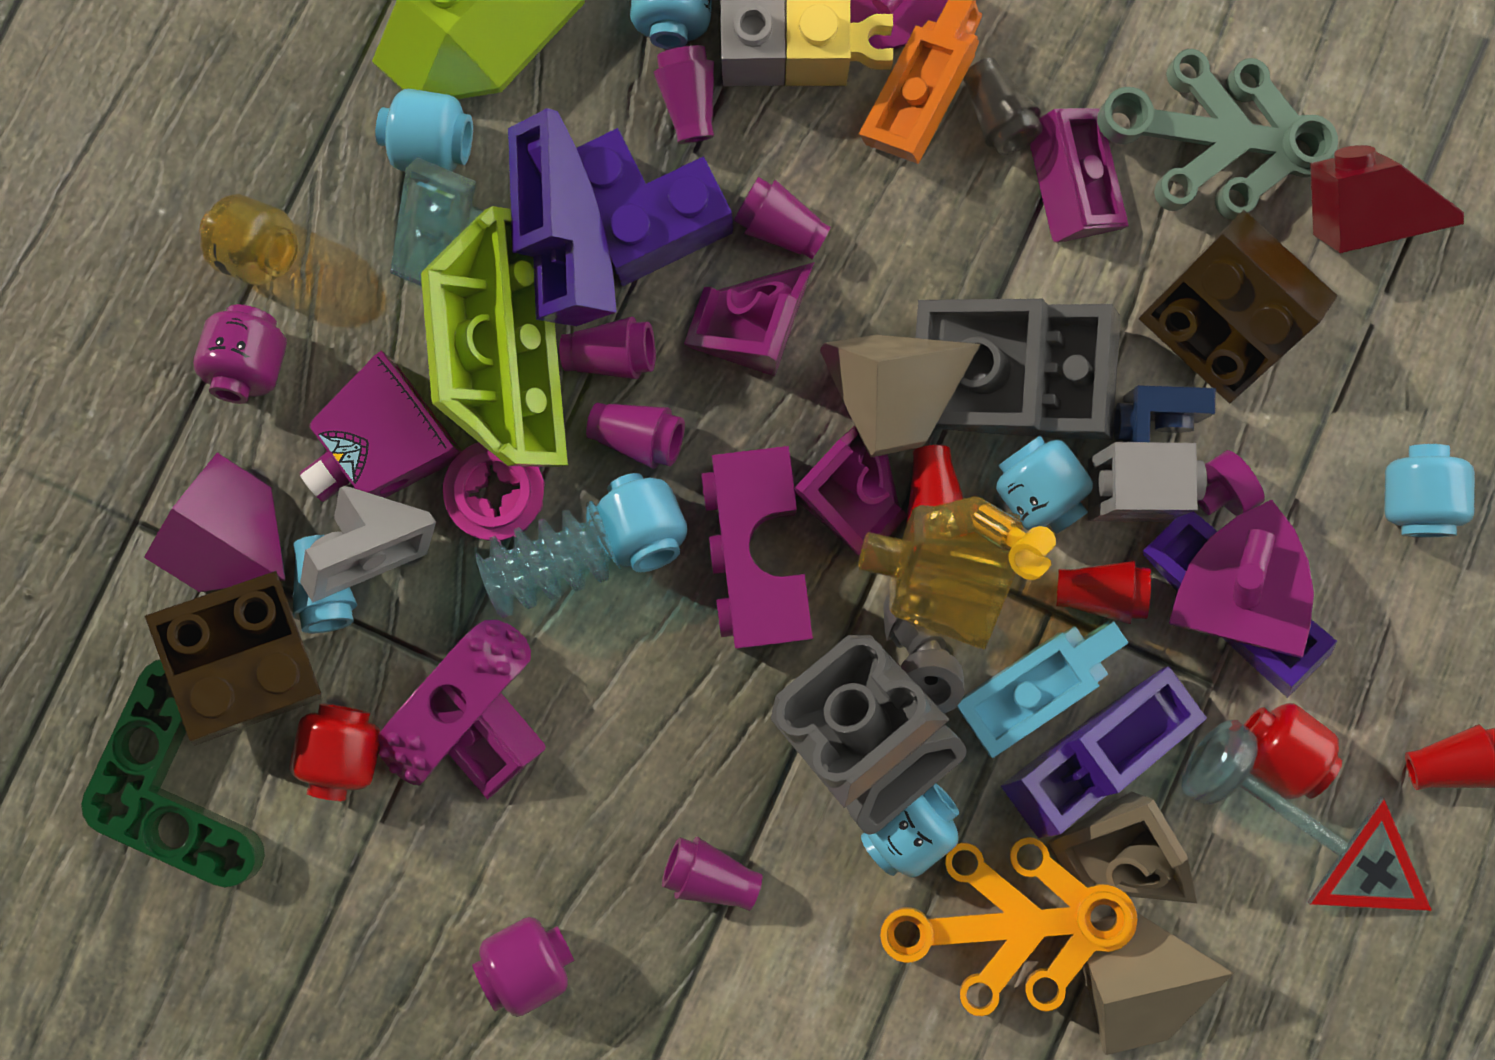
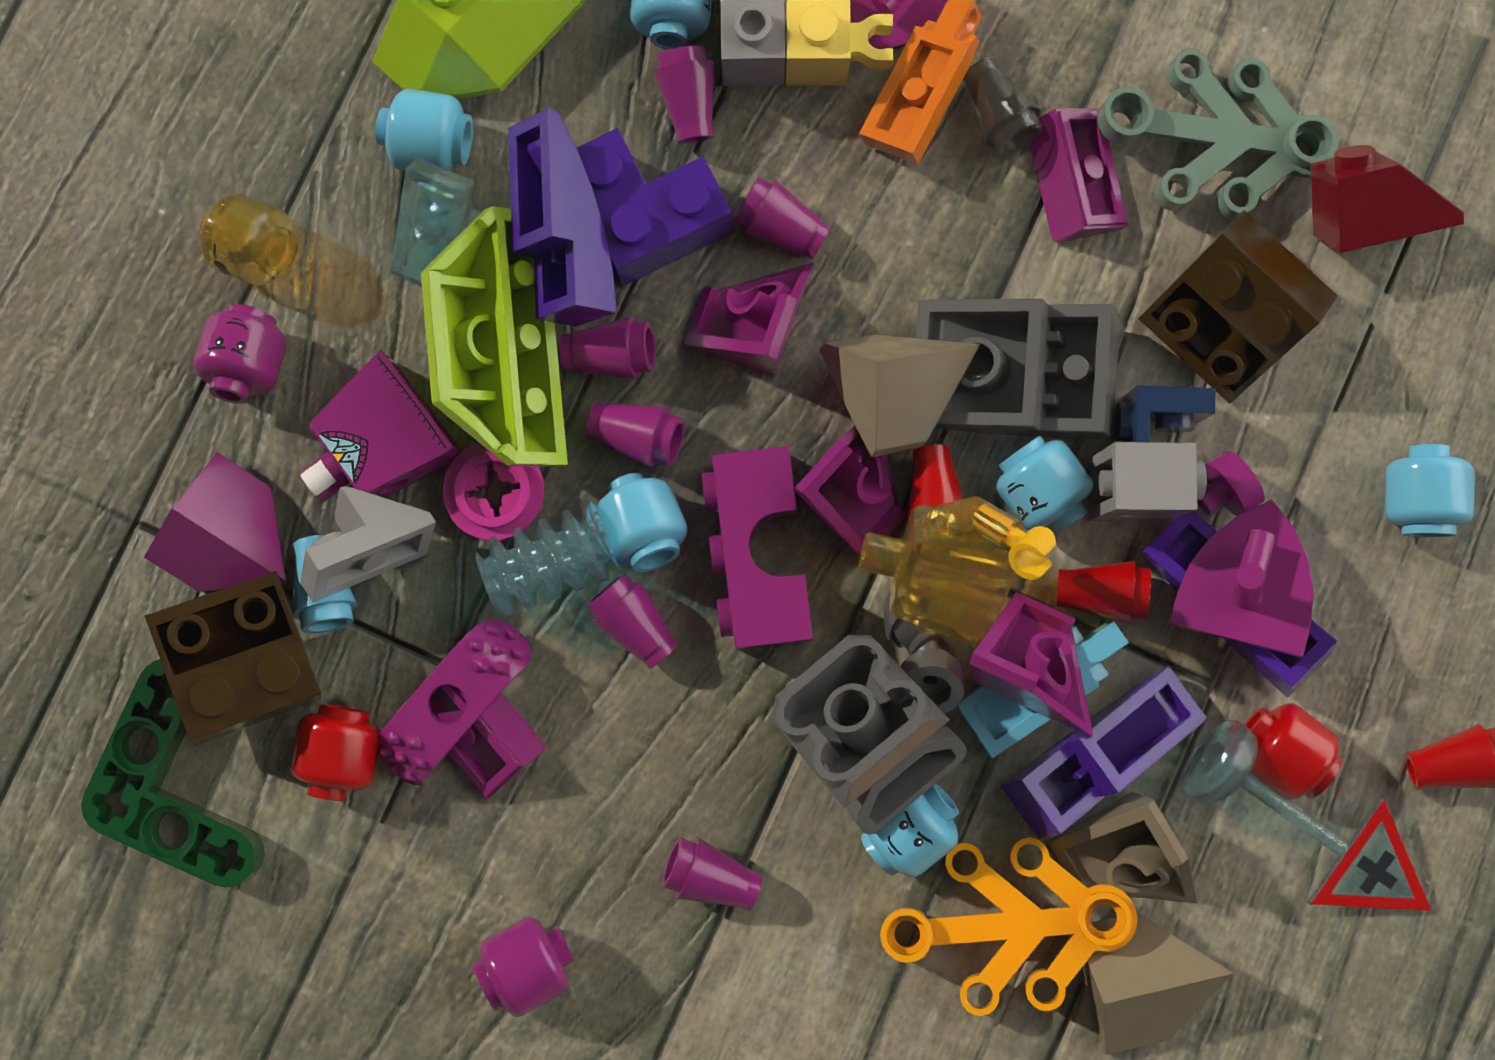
none -> magenta cone [586,572,678,669]
none -> magenta slope [969,592,1094,738]

